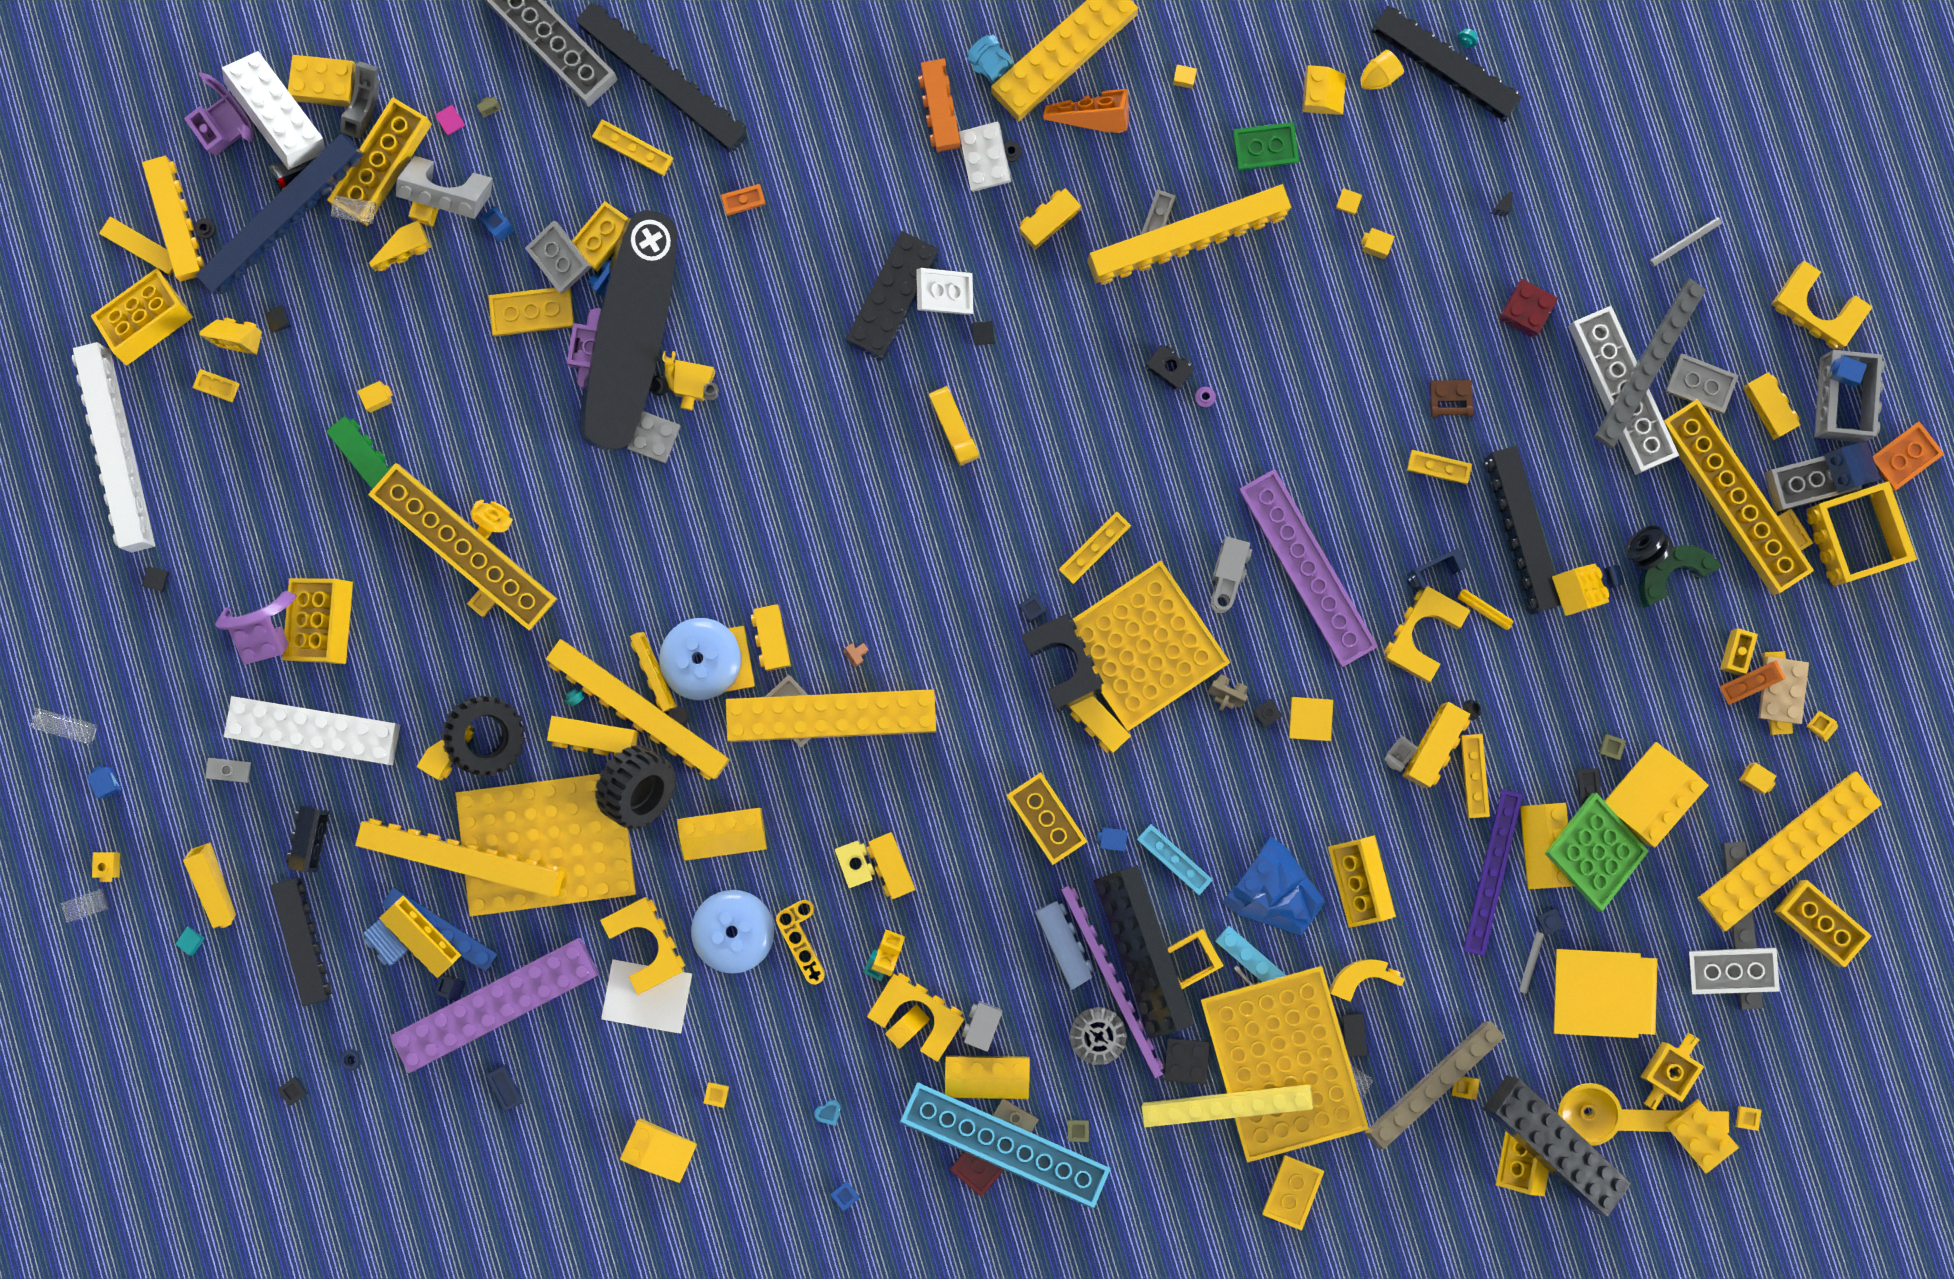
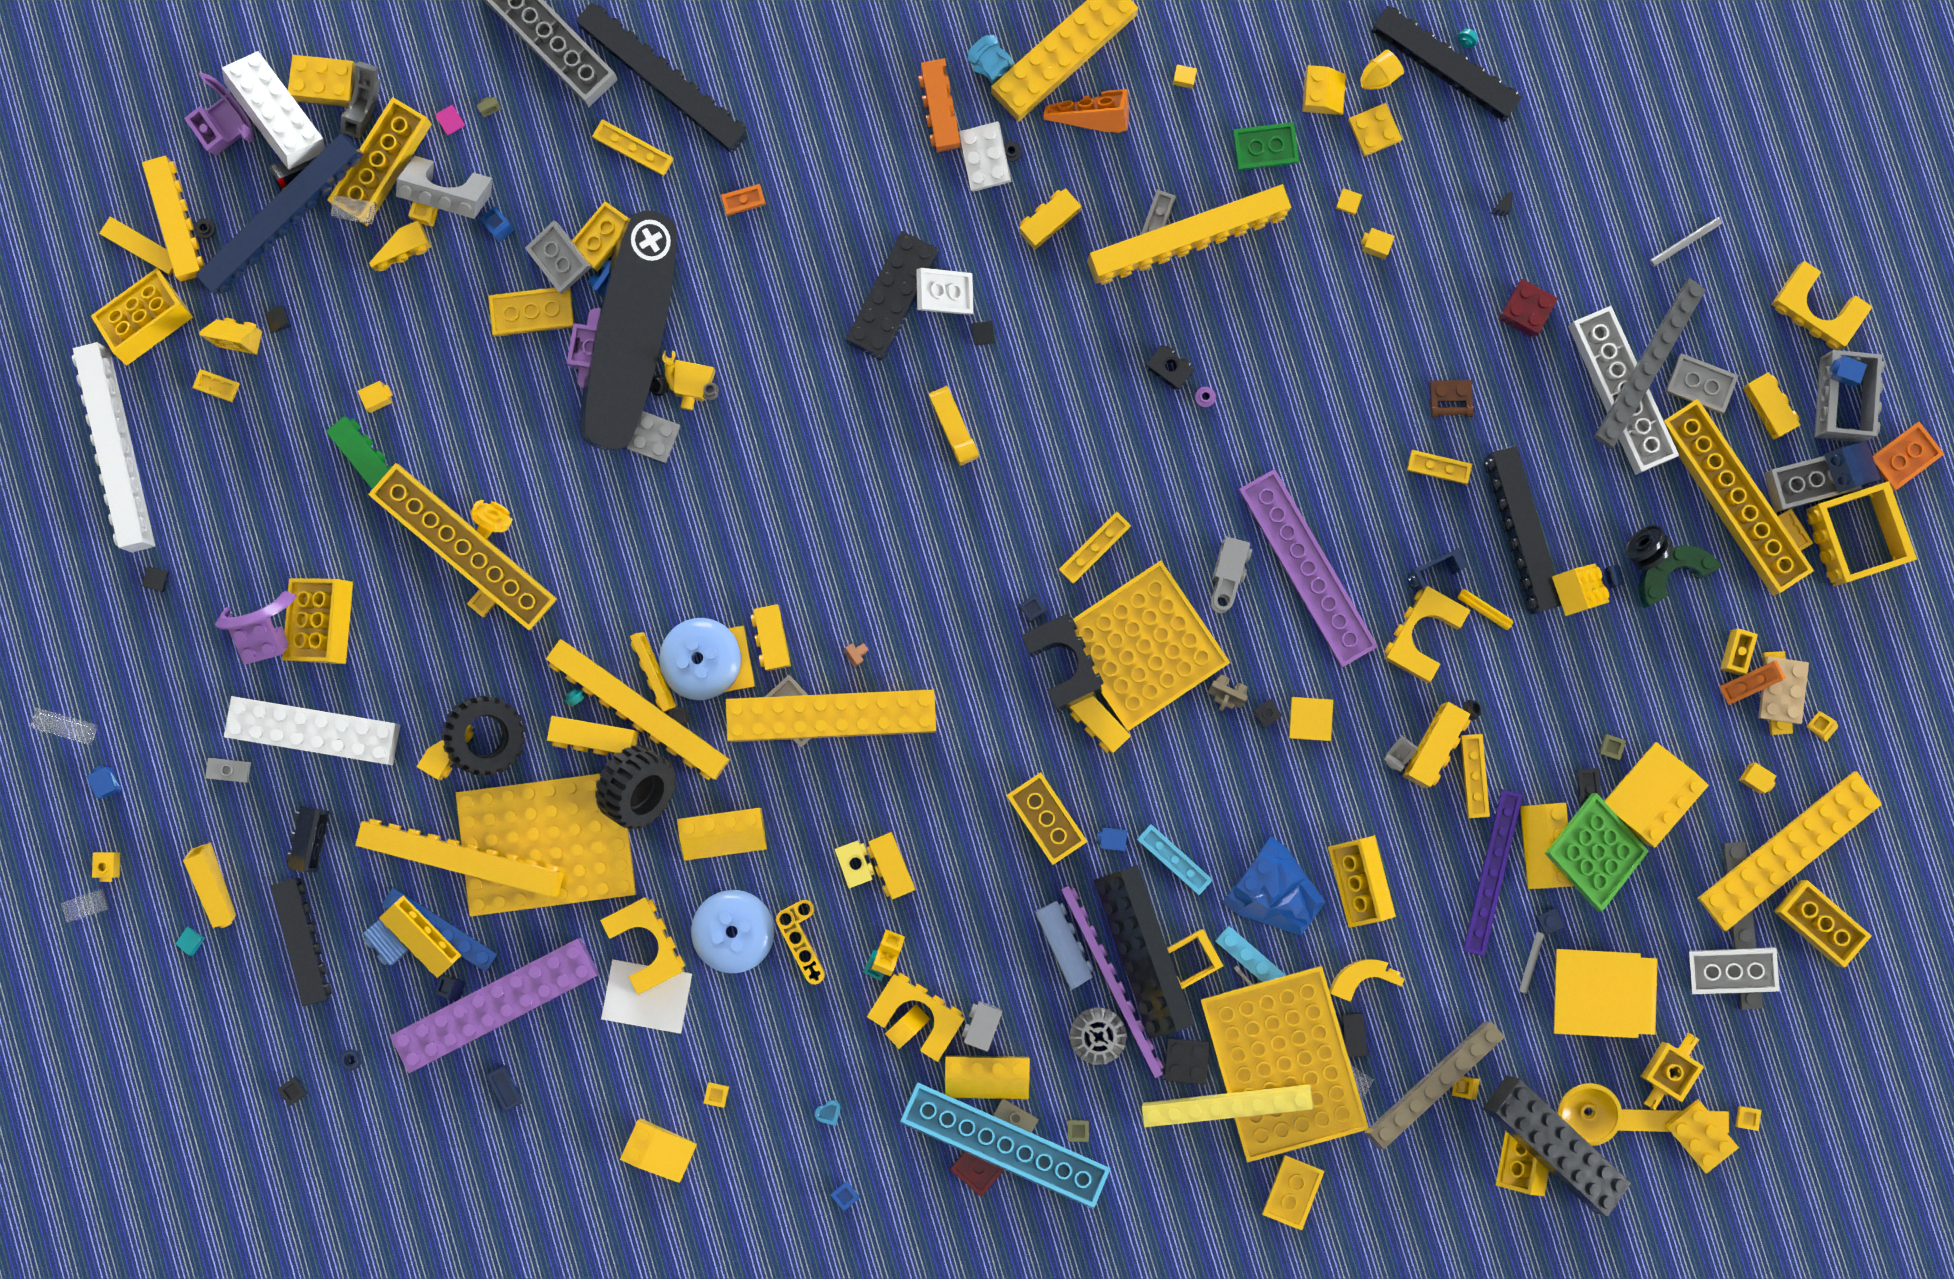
none -> yellow plate [1348,103,1402,157]

